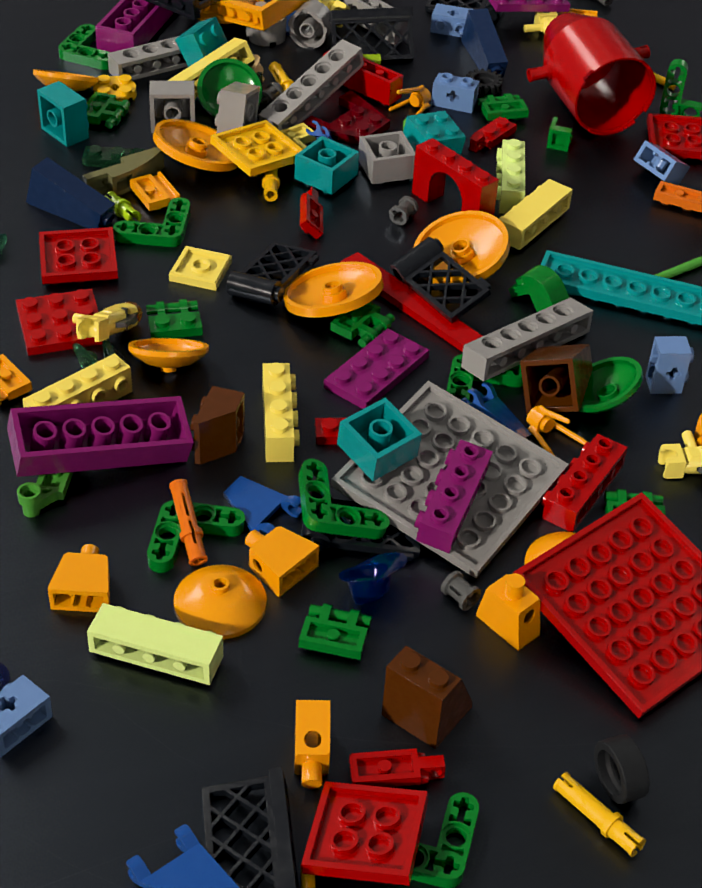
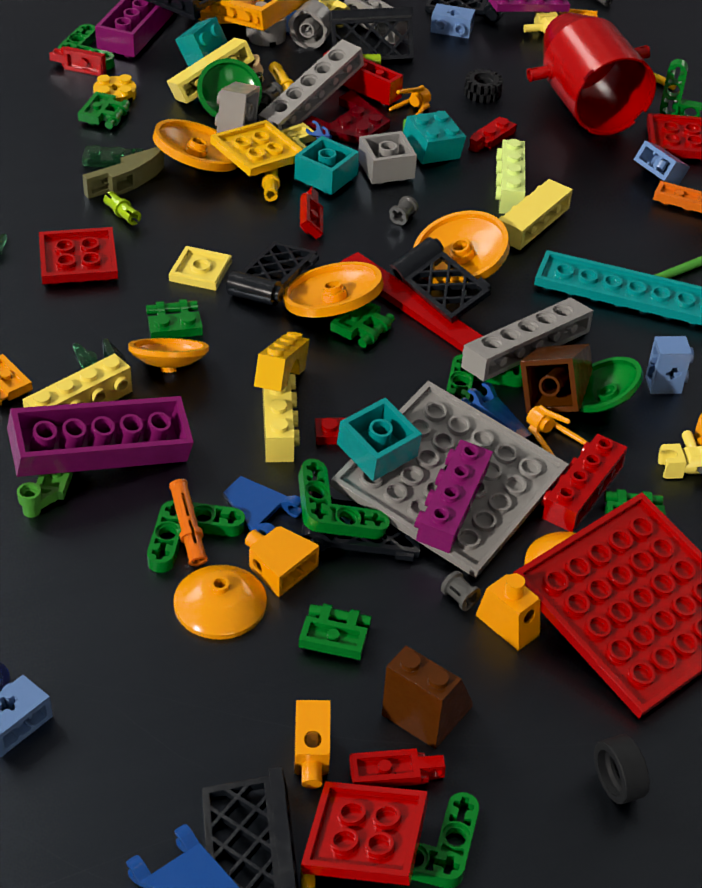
red plate [15,289,107,356] -> none
dark blue slope [26,157,115,229] -> none
light orange dish [33,69,99,92] -> none
teal brick [37,81,89,147] -> none
light orange torso [48,544,110,612] -> none
light yellow piece [72,301,142,342] -> none
yellowish green brick [87,603,224,685] -> none
light grey brick [108,36,188,80] -> none
green beam [113,197,191,247] -> none
light orange plate [129,171,180,211] -> none
light grey brick [149,81,195,133] -> none
reddish brown slope [190,386,245,465] -> none
magenta plate [324,328,429,409] -> none
clear blue piece [339,552,407,605] -> none
red arch [412,138,499,216] -> none
medium blue brick [431,73,480,114] -> none
dark blue slope [461,8,508,77] -> none
green plate [477,93,529,121] -> none
green brick [508,265,570,312] -> none
green panel [546,117,573,152] -> none
yellow pin [553,772,646,857] -> none
none -> red hinge [49,47,106,76]
none -> yellow arch [254,332,310,392]

